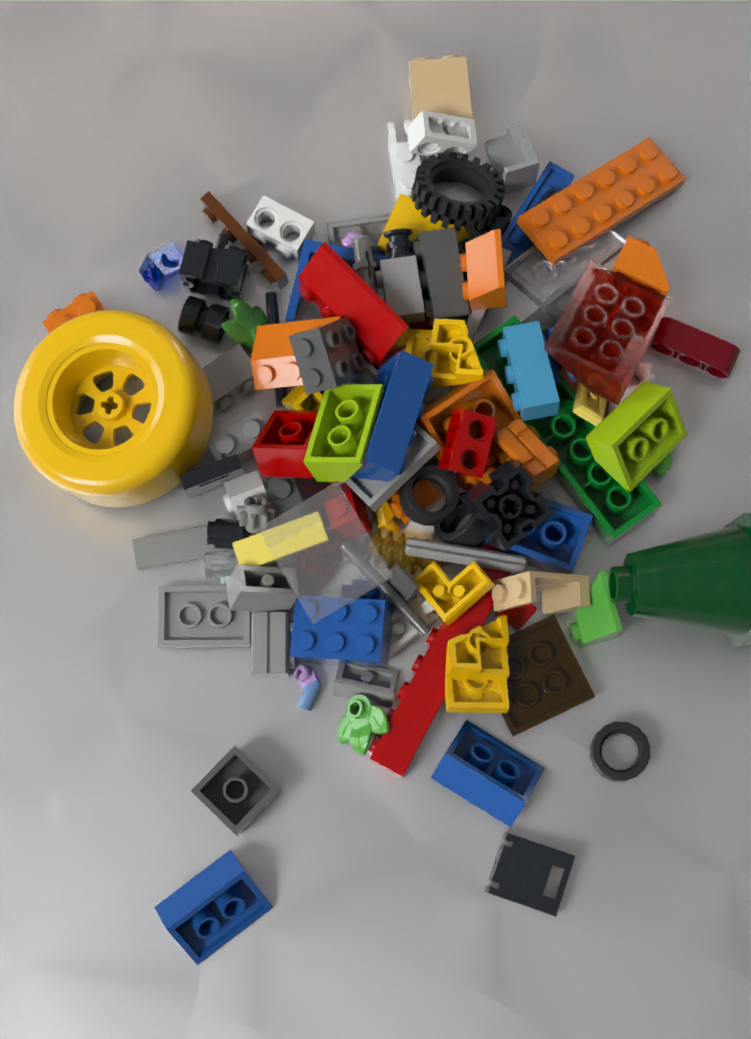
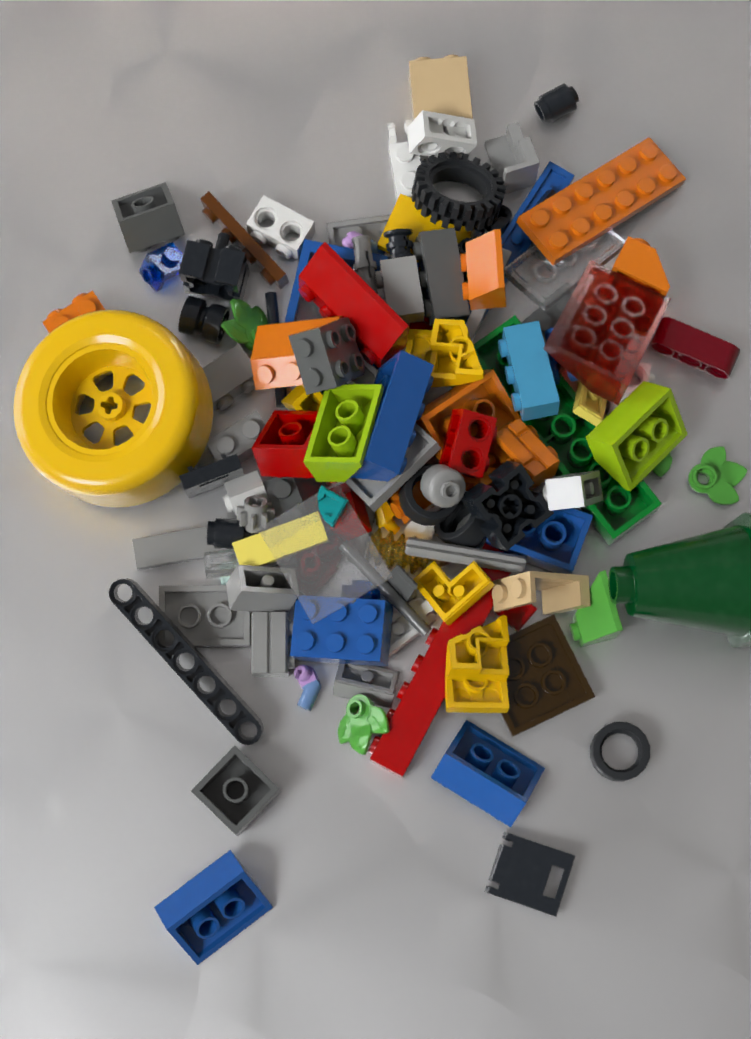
none -> black beam [109,578,264,745]
none -> dark grey slope [111,182,185,253]
none -> teal tile [317,485,349,528]
none -> light grey head [420,464,466,508]
none -> black brick [534,83,579,123]
none -> brick [543,470,603,511]
none -> bright green plate [688,446,747,505]

